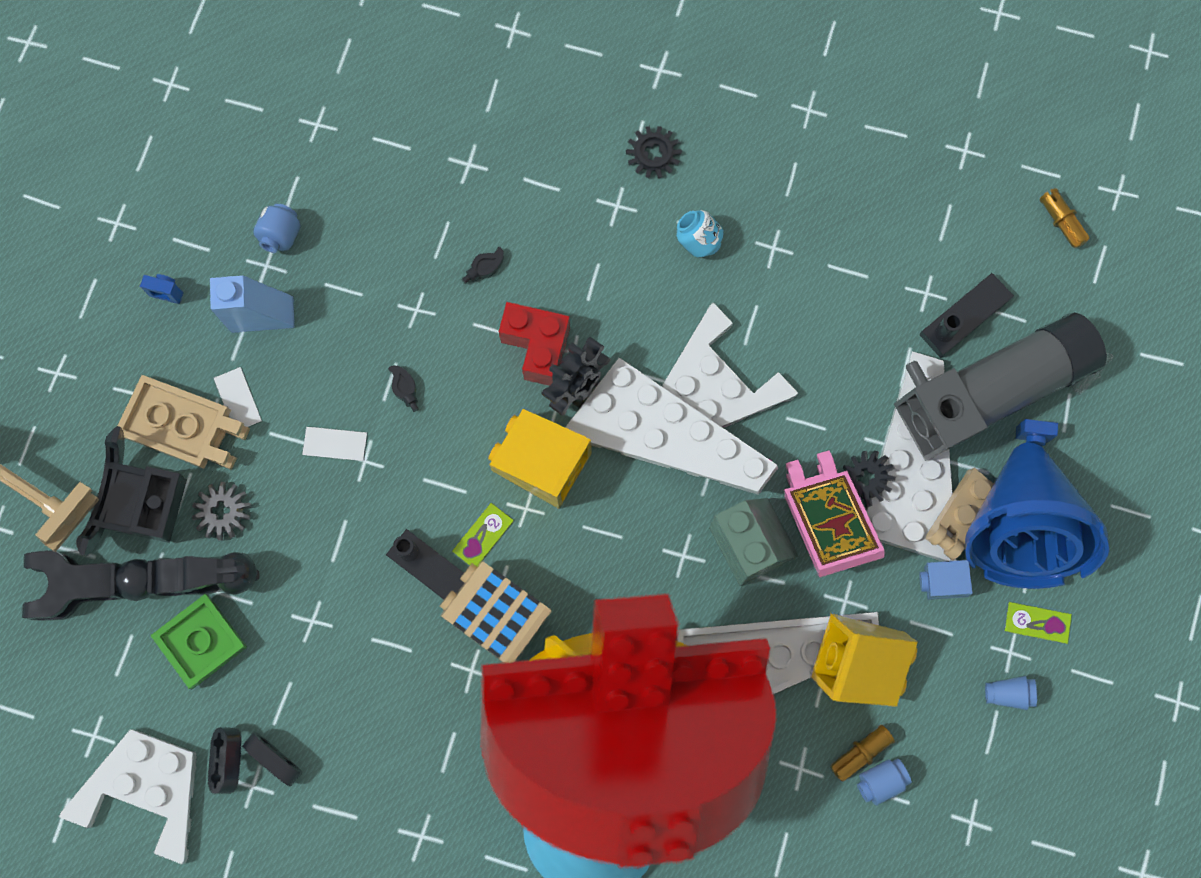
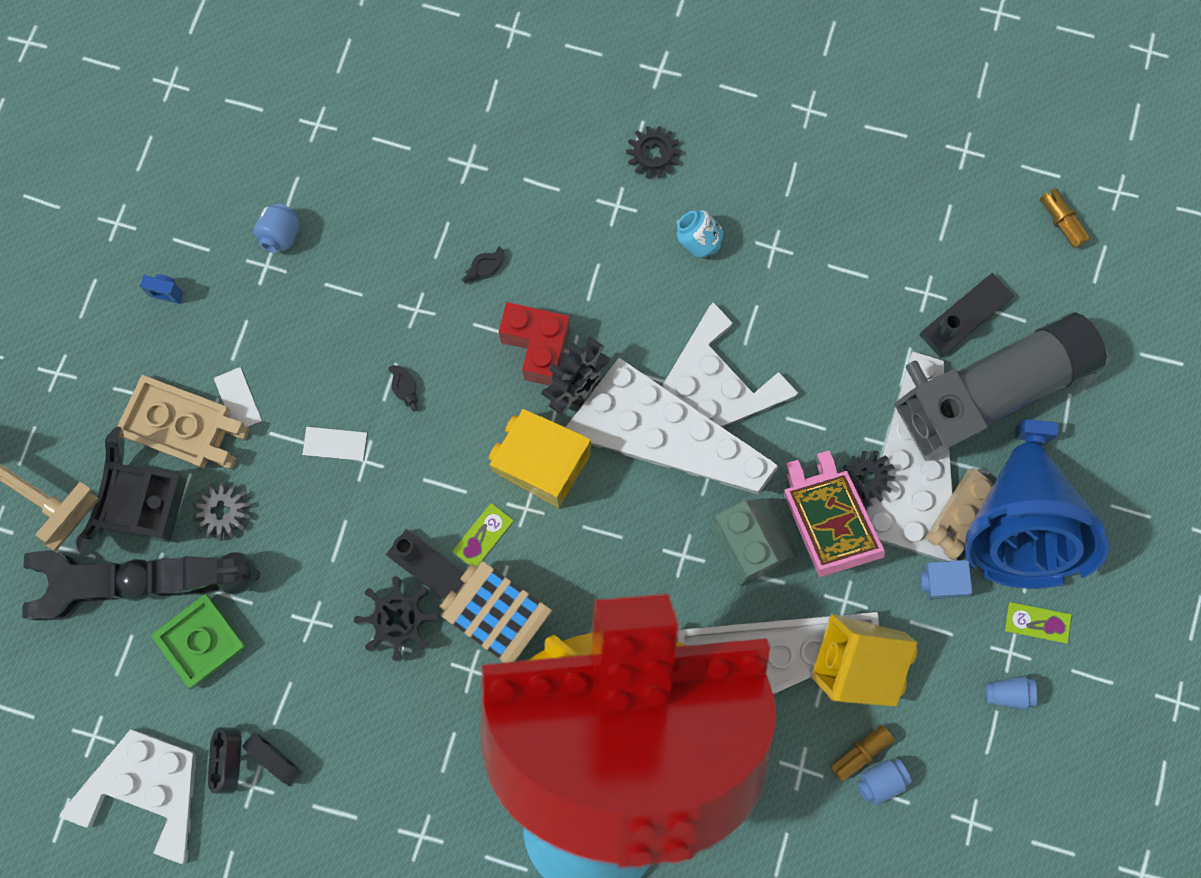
light blue slope [210,275,295,333] -> none
none -> black gear [354,576,440,662]

